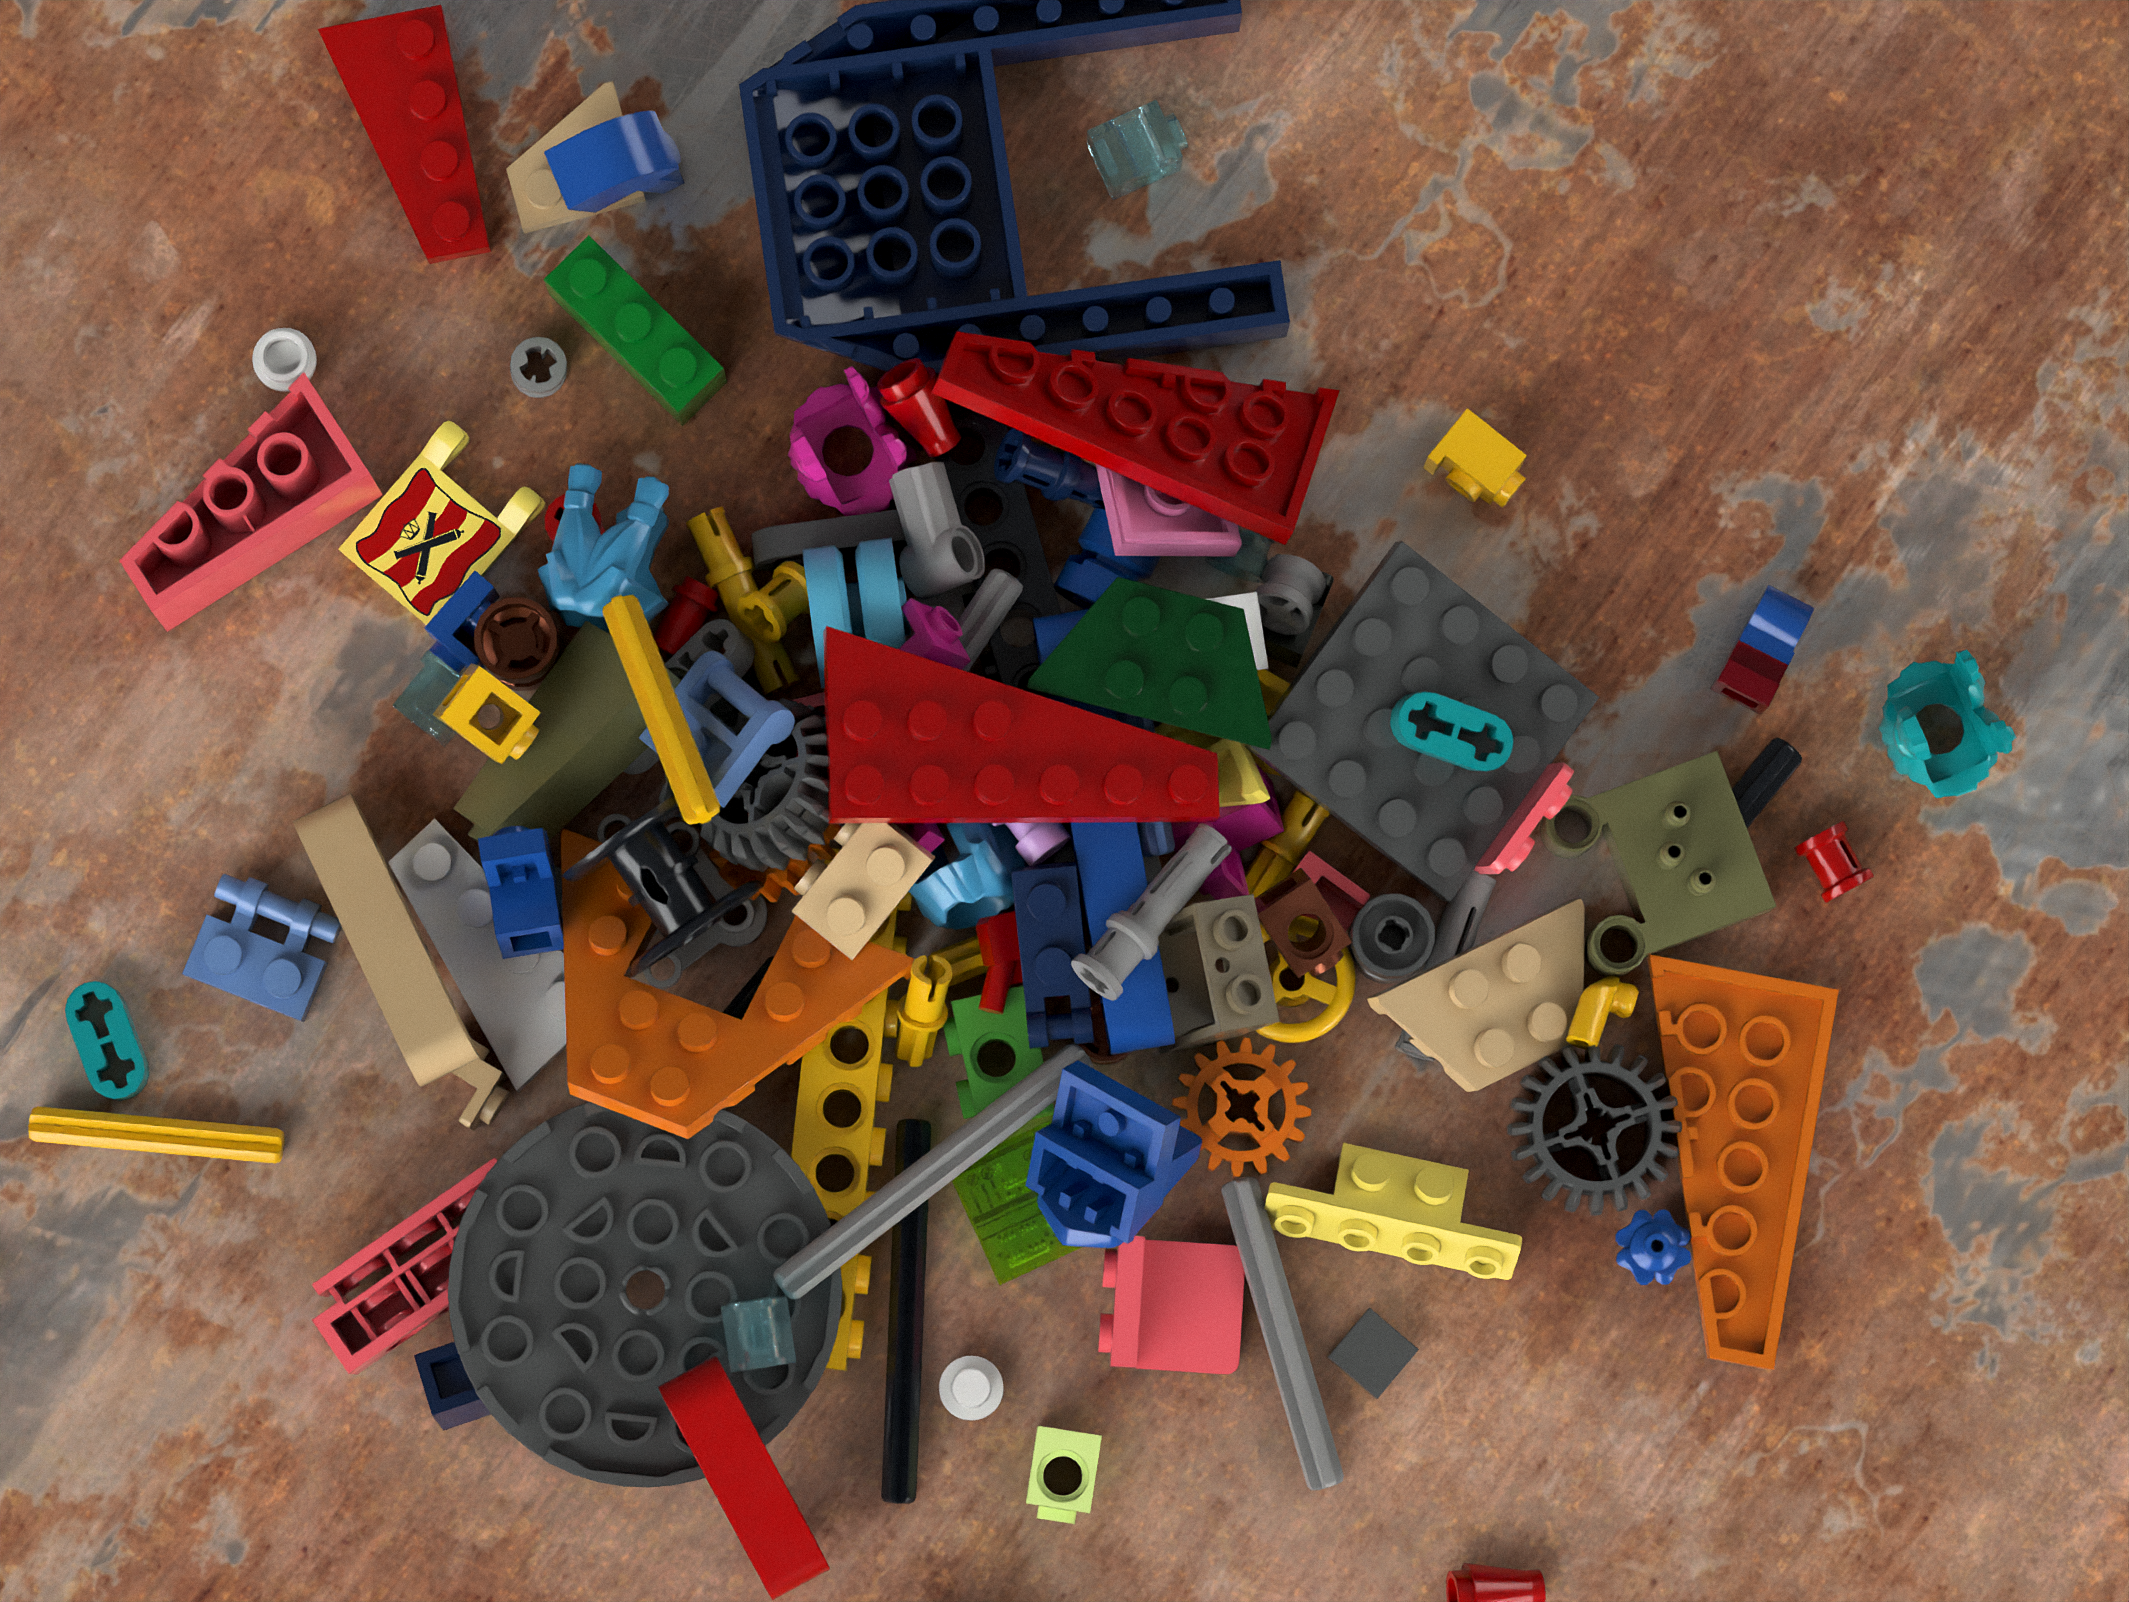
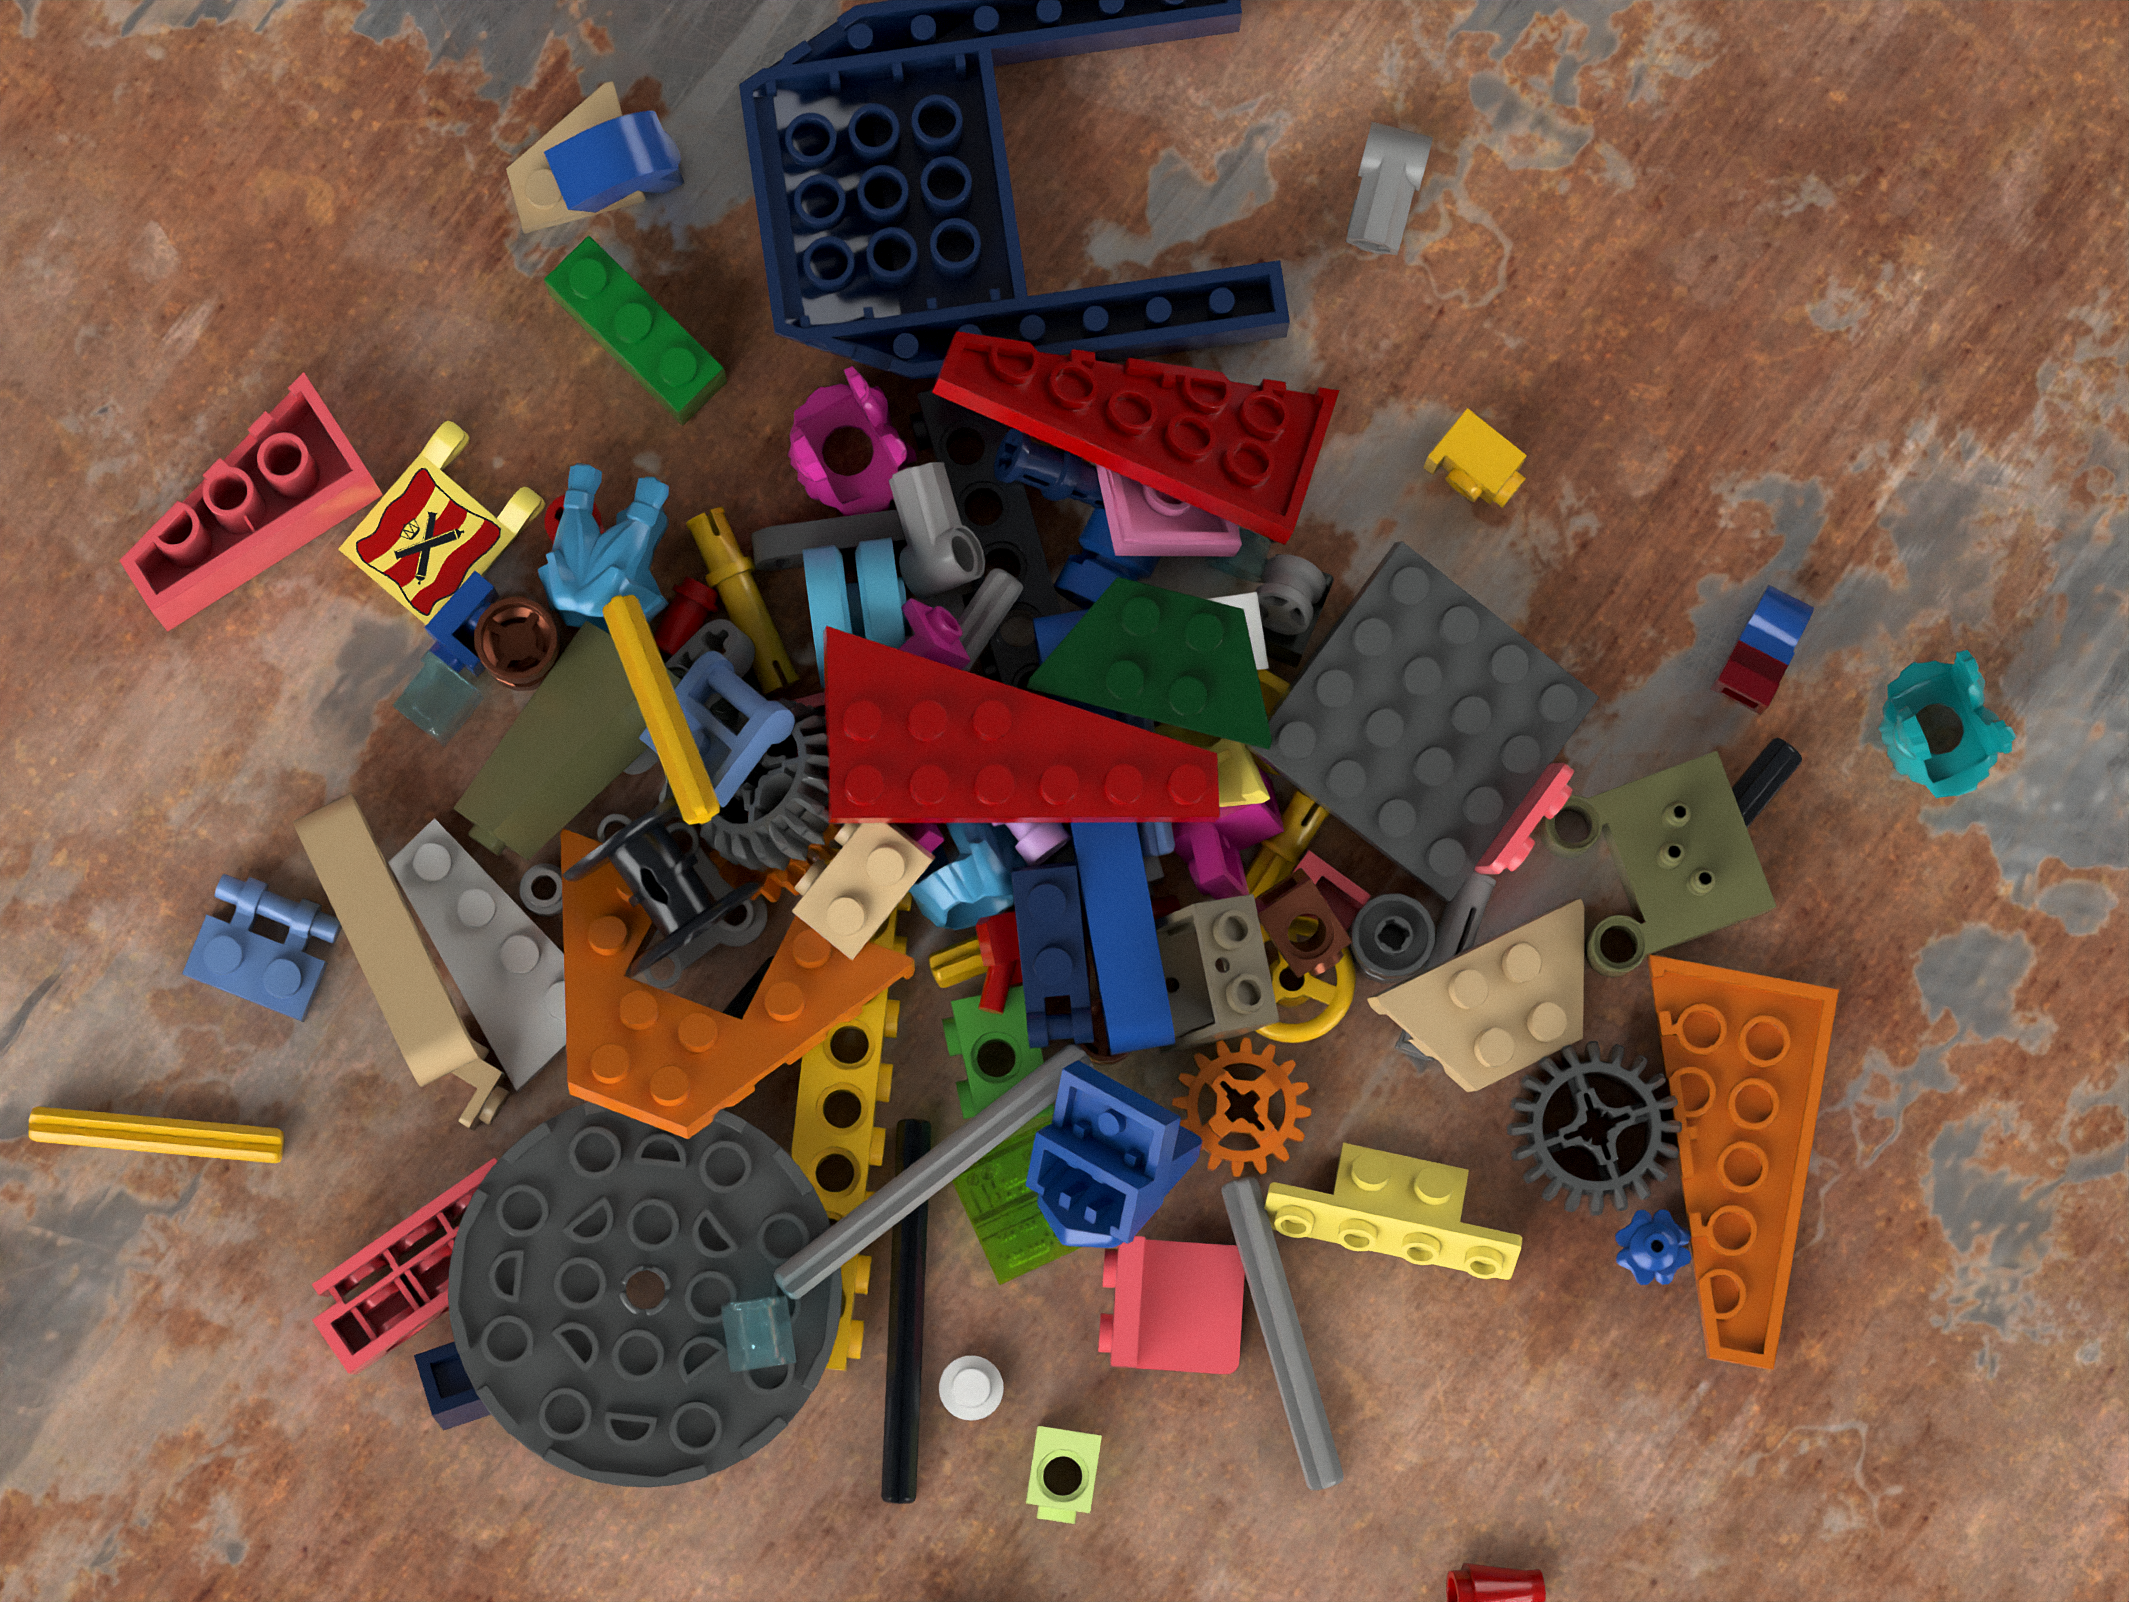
teal beam [65,981,150,1101] -> none
white plate [252,328,317,392] -> none
red wing [318,5,491,264] -> none
yellow brick [432,663,541,764] -> none
blue brick [478,826,564,959] -> none
light grey bush [510,337,567,398] -> none
red beam [658,1356,830,1600] -> none
yellow bush [737,561,810,643] -> none
red cone [877,358,961,457] -> none
yellow axle [894,955,953,1067] -> none
light grey pin [1071,823,1232,1001] -> none
clear light blue brick [1086,100,1188,201] -> none
dark grey tile [1327,1308,1419,1399] -> none
teal beam [1390,692,1514,771] -> none
yellow arm [1566,975,1639,1050] -> none
red bush [1794,821,1874,904] -> none
none -> light grey piece [1346,122,1433,255]

